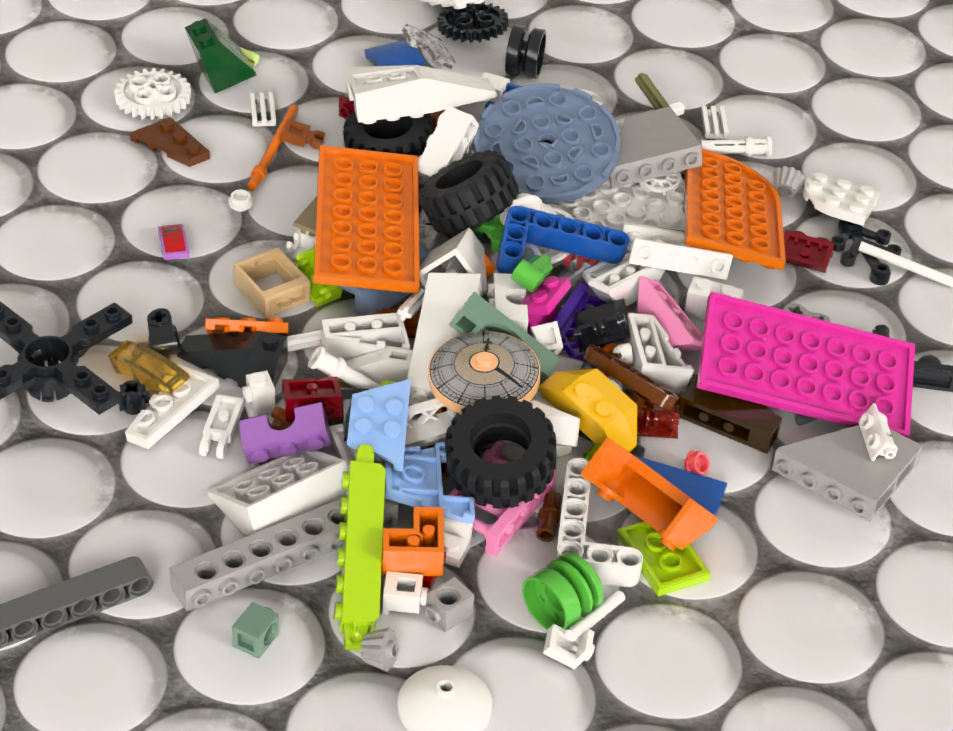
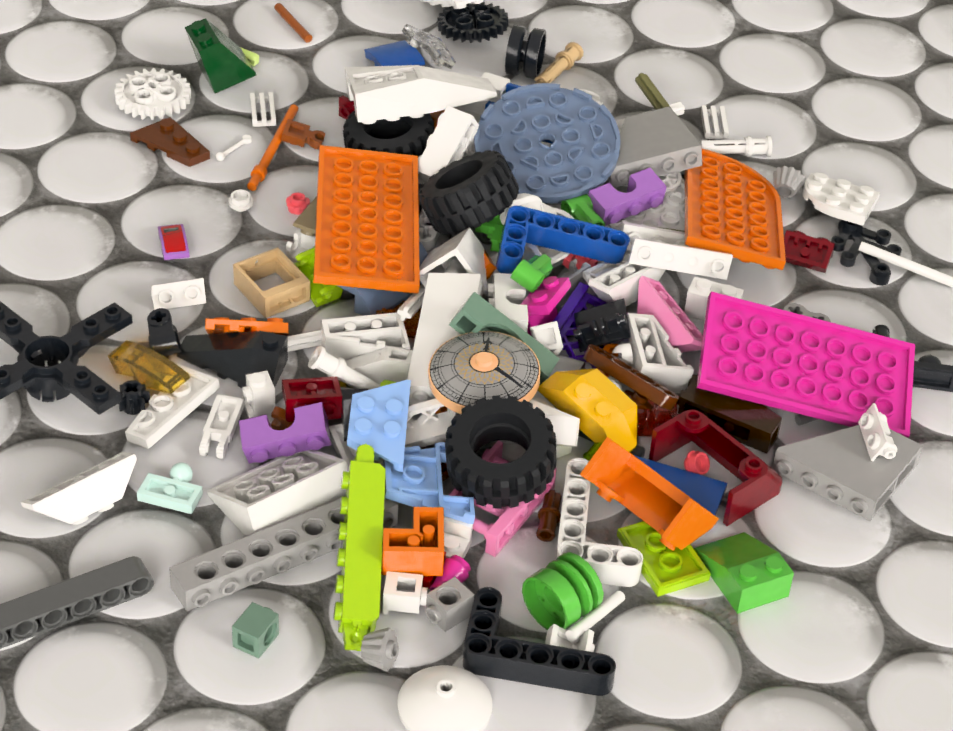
none -> white wedge [21,452,137,525]
none -> light aqua plate [137,462,203,514]
none -> white hinge [150,278,206,310]
none -> white hinge [216,135,252,161]
none -> dark orange bar [274,3,312,43]
none -> coral plate [286,192,310,215]
none -> dark pink cone [429,555,471,591]
none -> black beam [463,587,616,696]
none -> tan pin [534,42,584,84]
none -> bright green piece [561,194,605,227]
none -> medium lavender arch [588,168,667,226]
none -> dark red windscreen [649,410,782,526]
none -> bright green slope [694,532,794,614]

